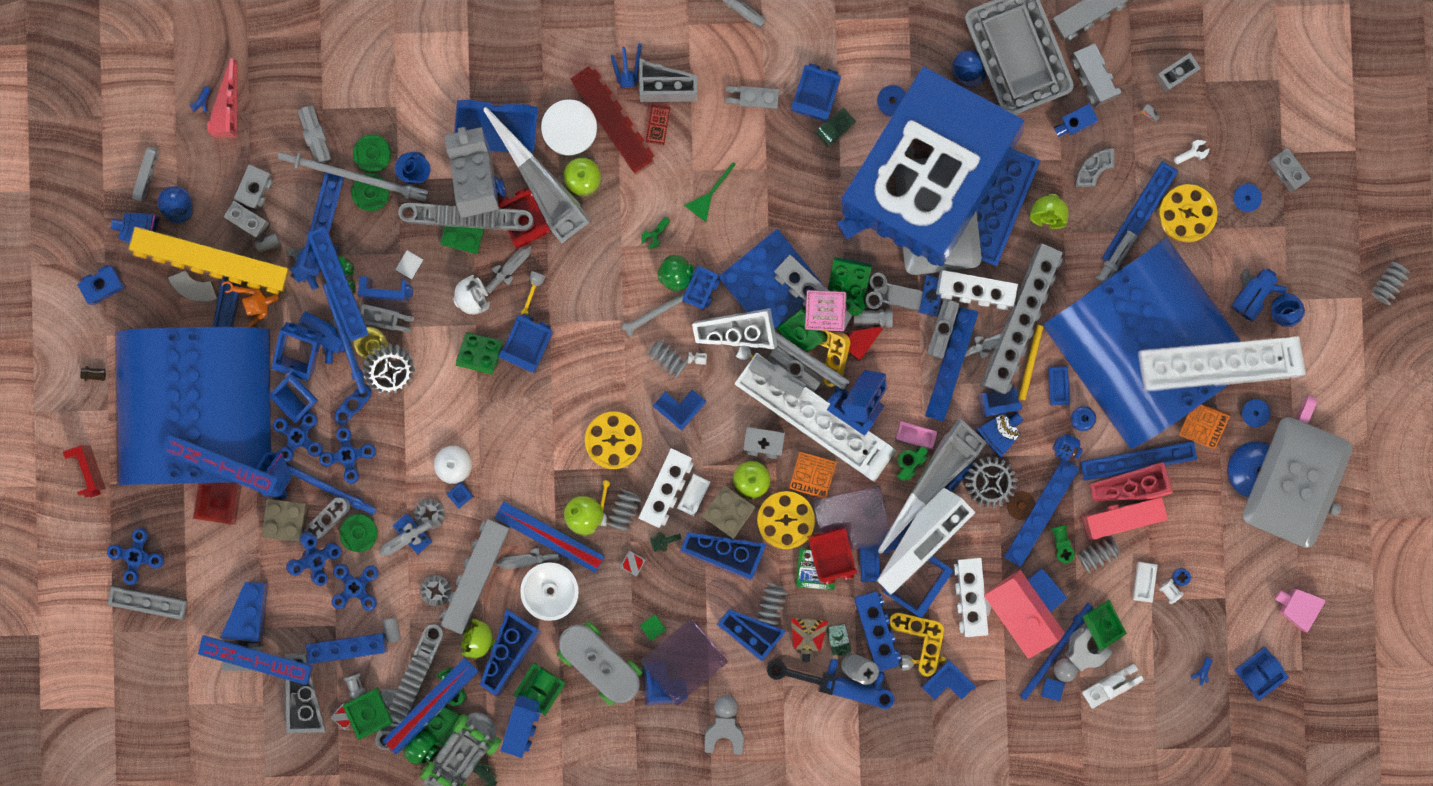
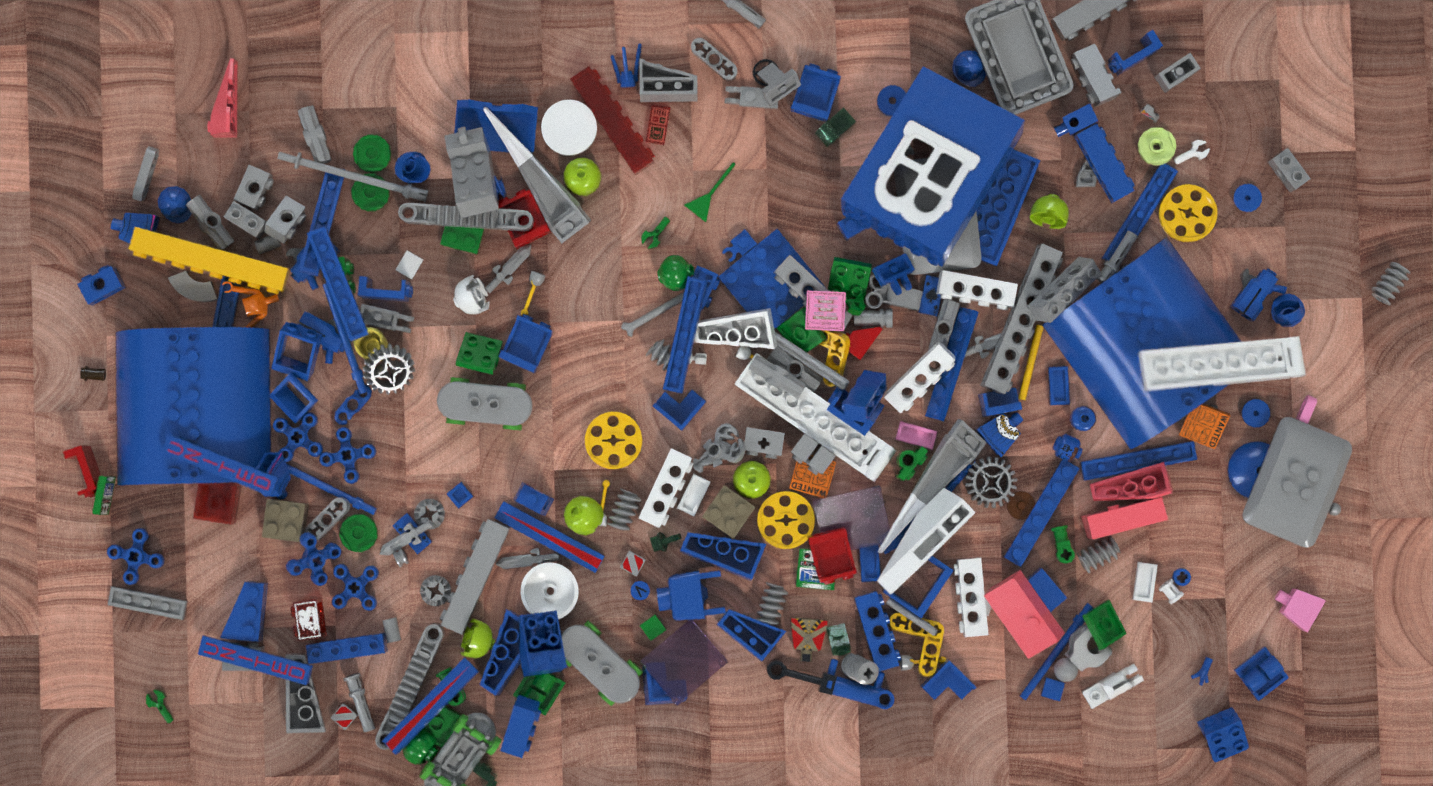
blue bar [190,86,211,112] -> none
green plate [343,688,394,740] -> none
light grey tile [380,688,397,708] -> none
white cylinder [434,446,472,484] -> none
light grey piece [705,695,744,755] -> none
none -> green tile [92,476,116,515]
none -> green bar [146,689,174,723]
none -> light grey piece [186,195,234,250]
none -> light grey brick [264,196,306,244]
none -> clear red brick [291,598,327,641]
none -> light grey bush [393,548,409,567]
none -> light grey piece [437,377,533,431]
none -> blue torso [514,482,554,516]
none -> blue slope [519,610,567,677]
none -> blue tile [630,581,650,600]
none -> blue piece [656,570,726,620]
none -> blue tile [663,276,707,394]
none -> light grey beam [691,38,737,81]
none -> light grey animal [693,423,745,473]
none -> blue plate [722,229,757,262]
none -> light grey piece [753,59,801,107]
none -> light grey piece [791,433,835,476]
none -> blue hinge [872,253,915,296]
none -> white brick [884,341,955,413]
none -> light grey bar [886,597,938,636]
none -> light grey brick [1028,257,1101,323]
none -> blue brick [1074,124,1135,204]
none -> blue panel [1108,30,1163,76]
none -> yellowish green plate [1137,127,1177,166]
none -> blue bracket [1197,707,1249,762]

